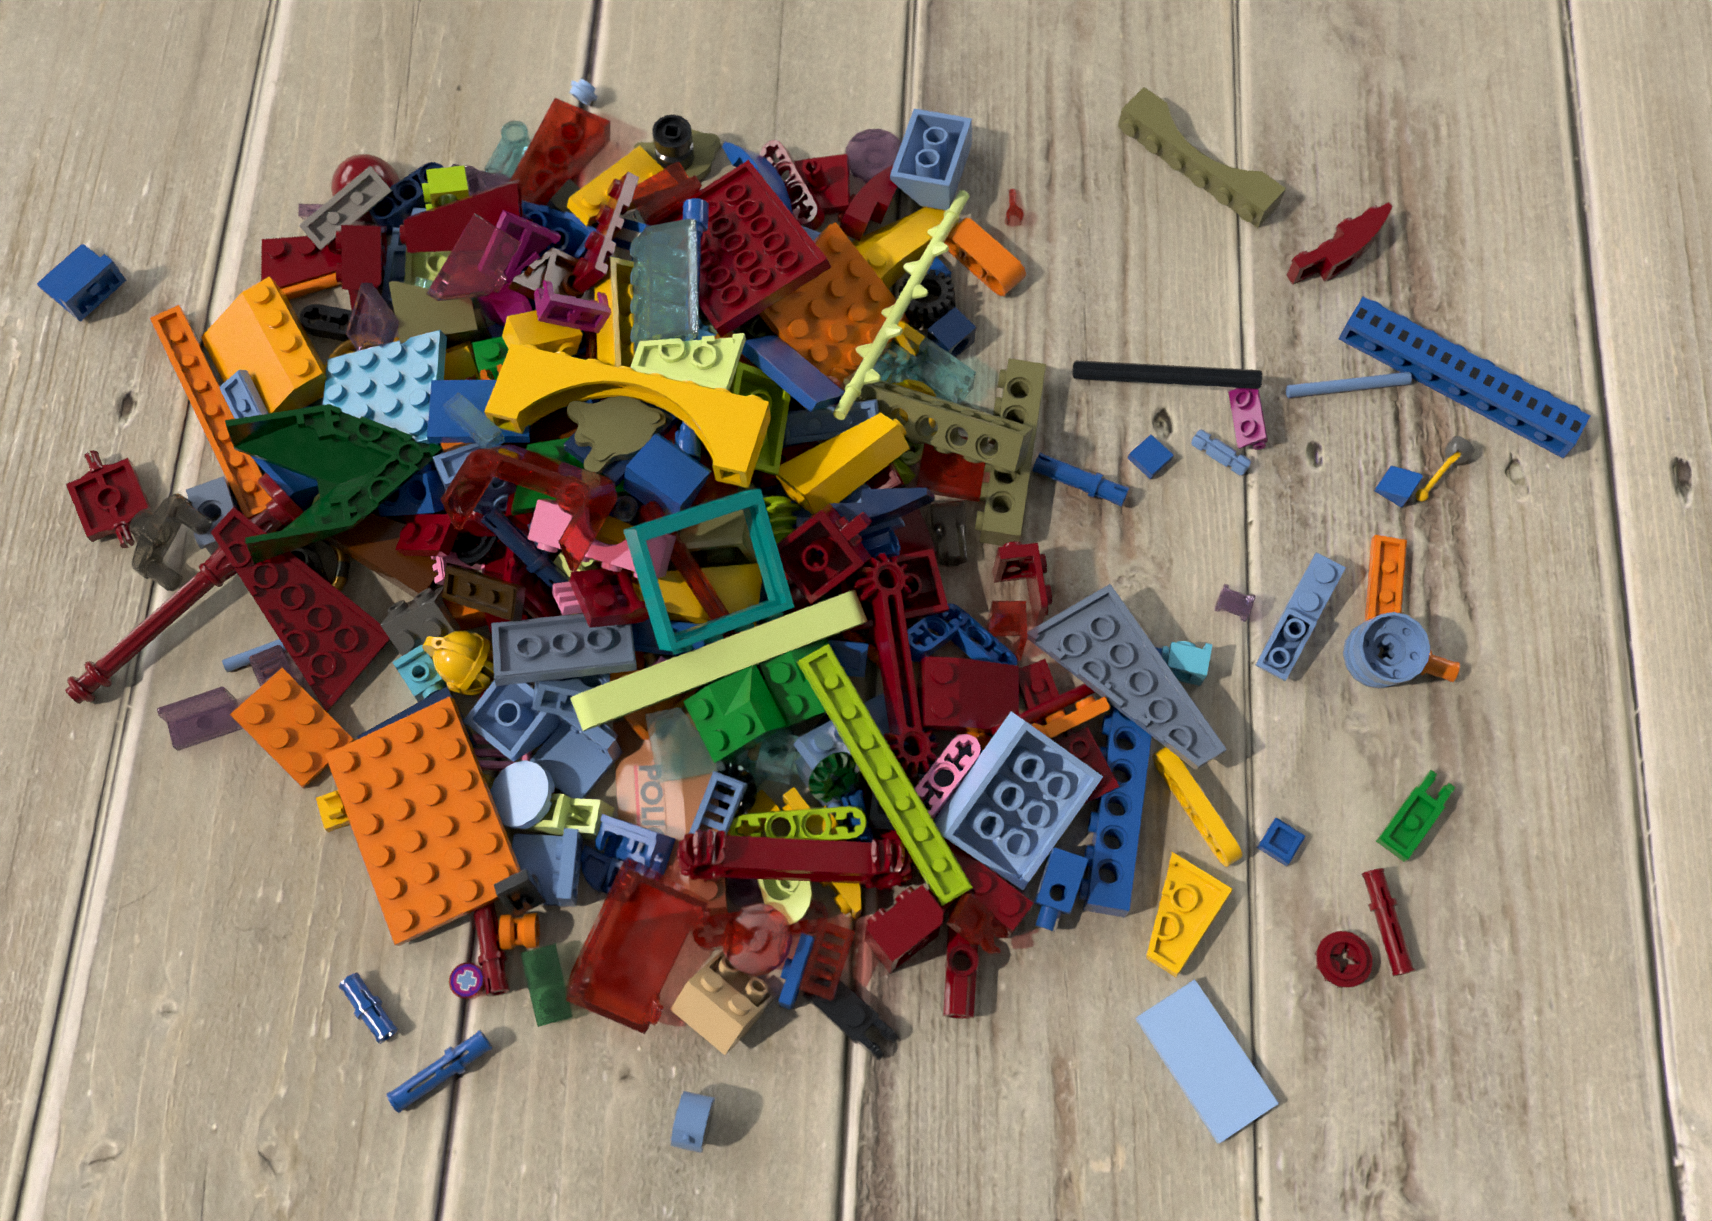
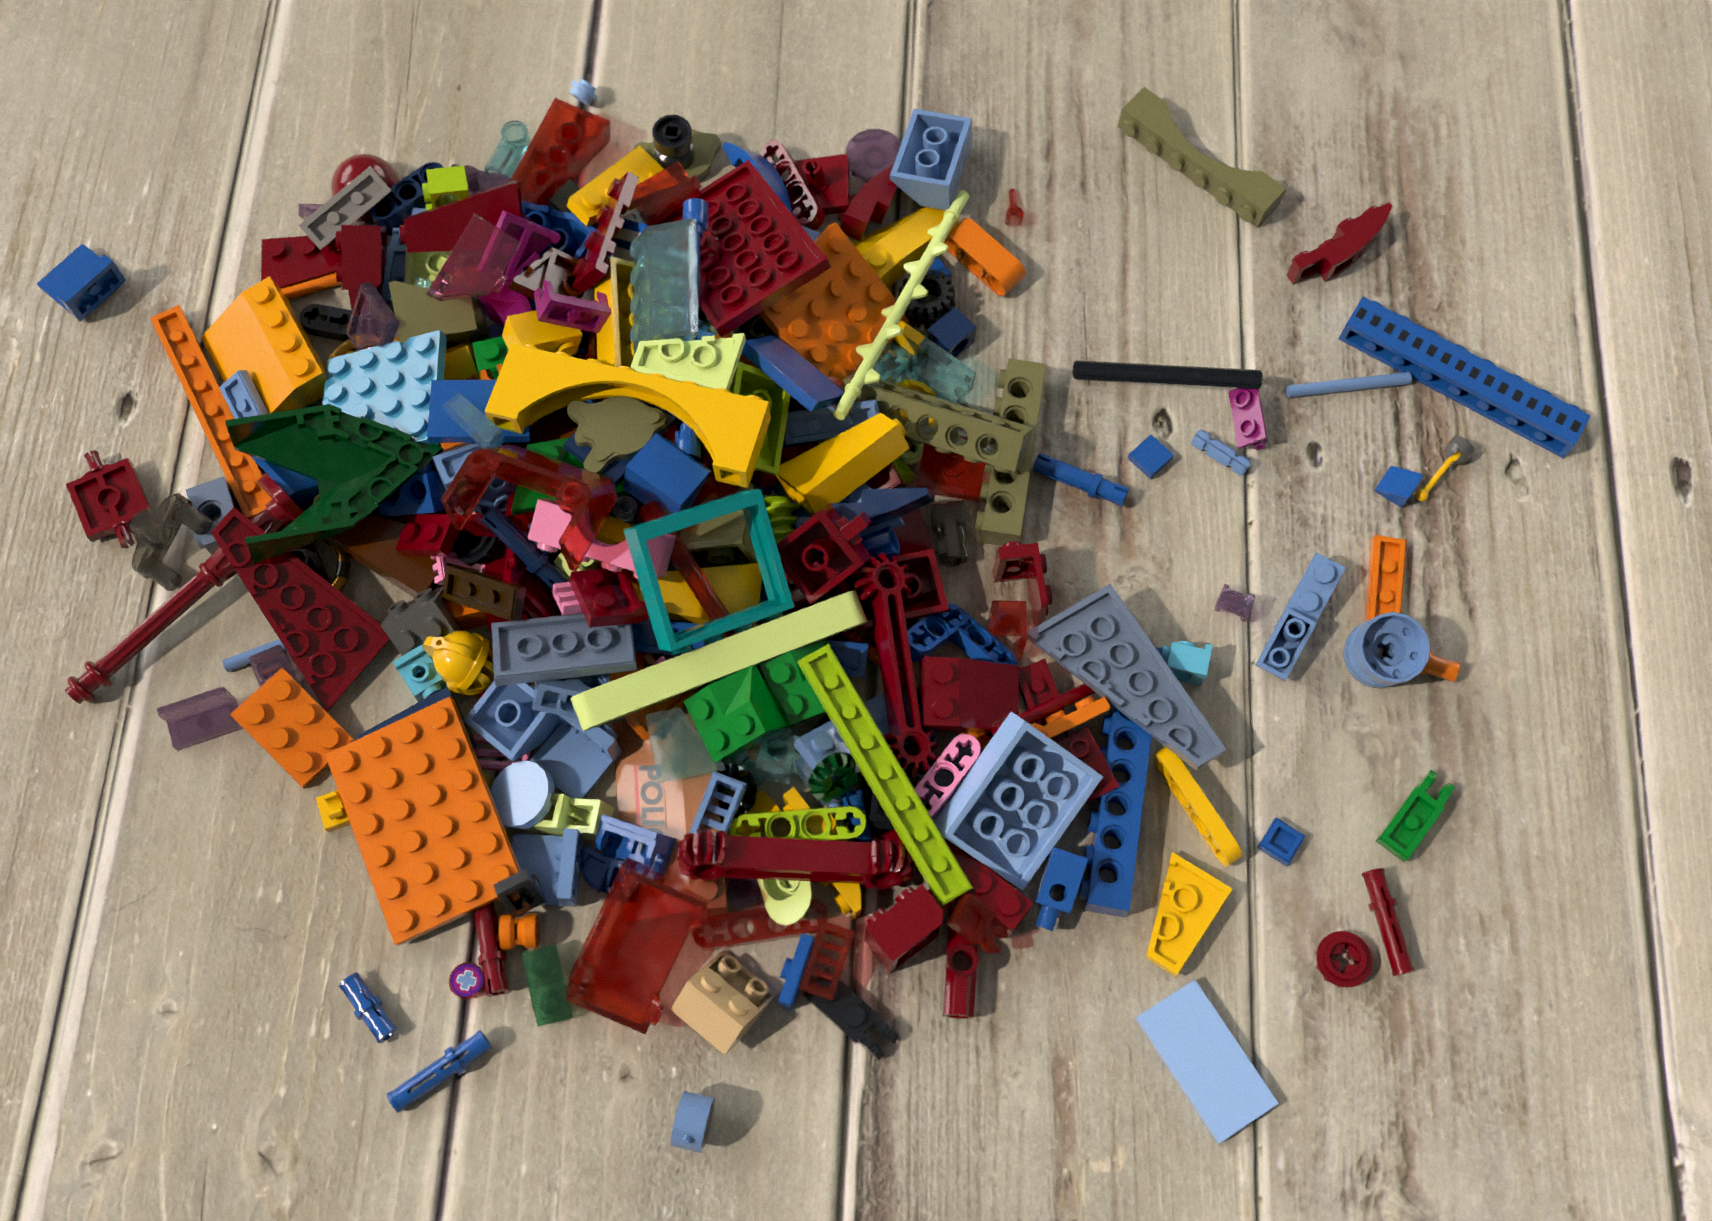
clear red tile [722,903,793,976] -> none

